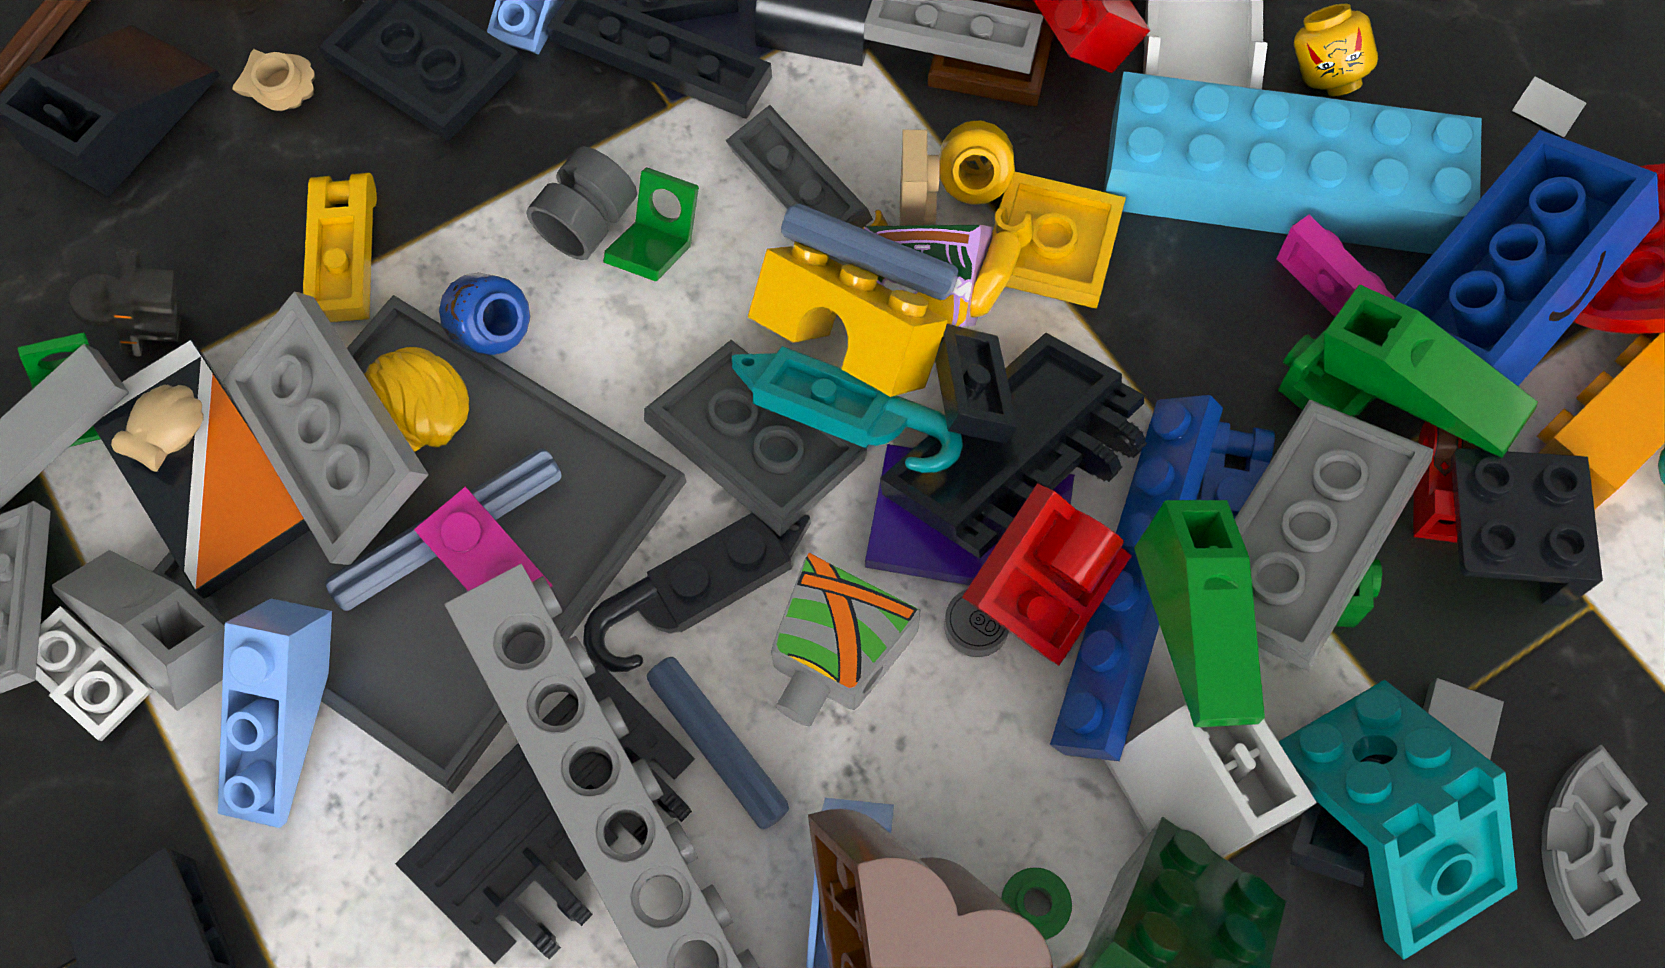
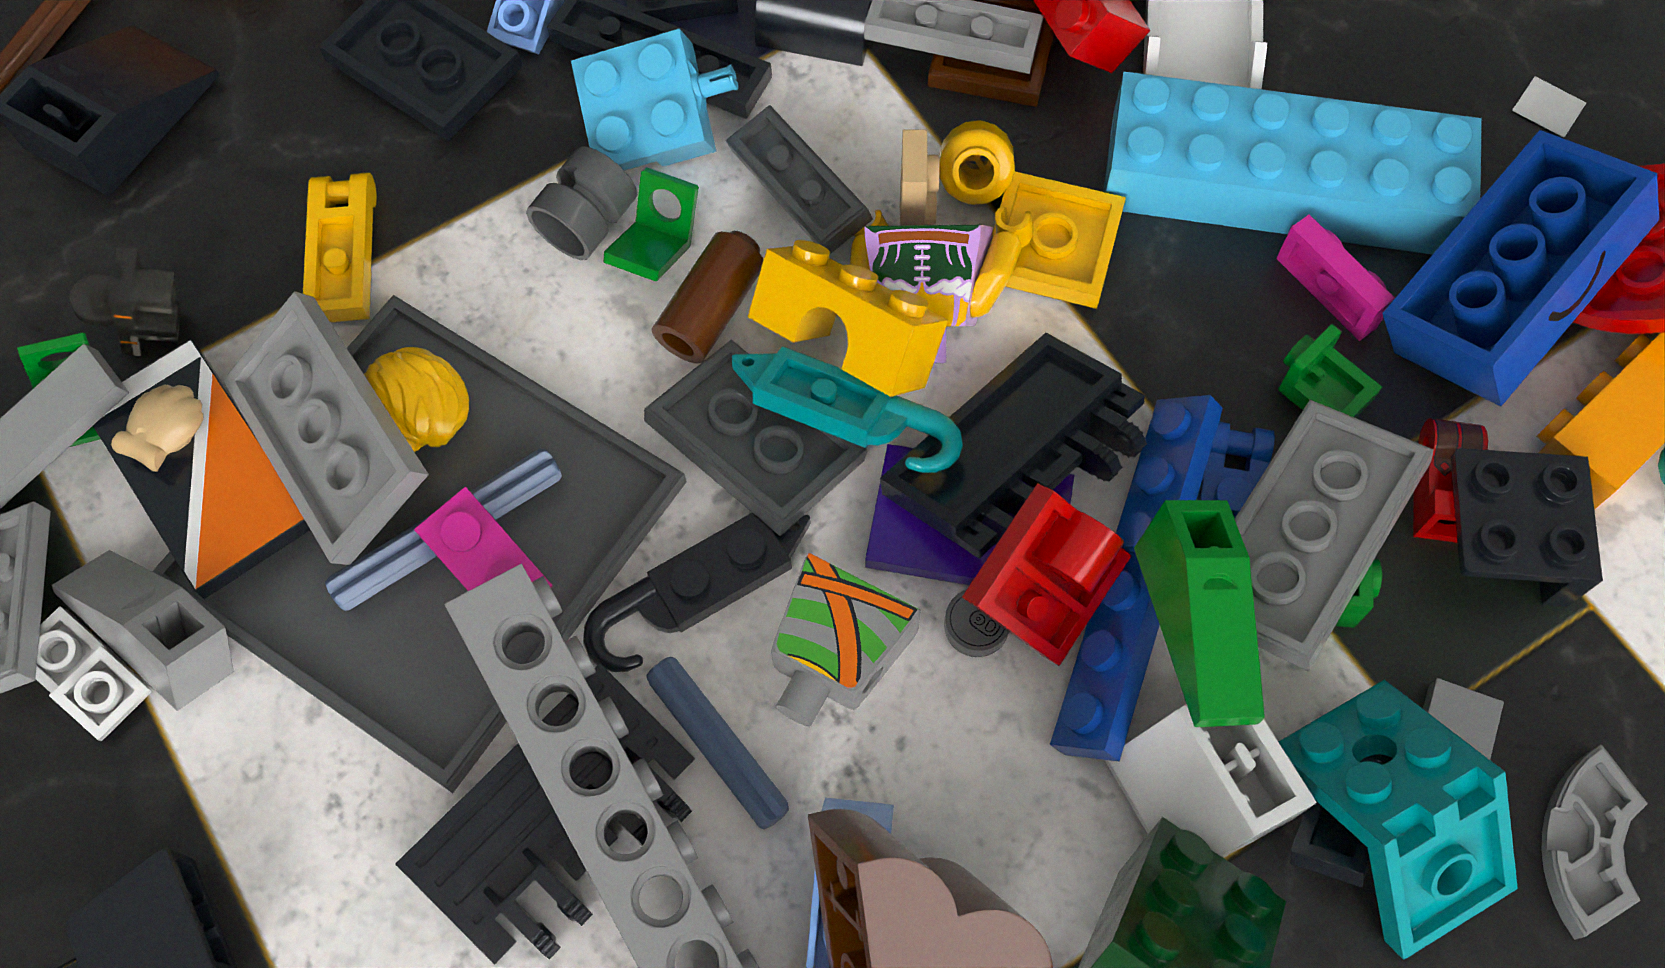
light blue slope [218,598,332,828] -> none
tan animal [232,49,315,112] -> none
blue head [439,272,530,355] -> none
sand blue axle [781,204,959,300] -> none
black plate [935,324,1018,444] -> none
green plate [1001,867,1072,940] -> none
yellow head [1294,4,1378,96] -> none
green slope [1324,284,1538,458] -> none
none -> medium azure plate [571,29,738,170]
none -> reddish brown brick [652,230,764,364]

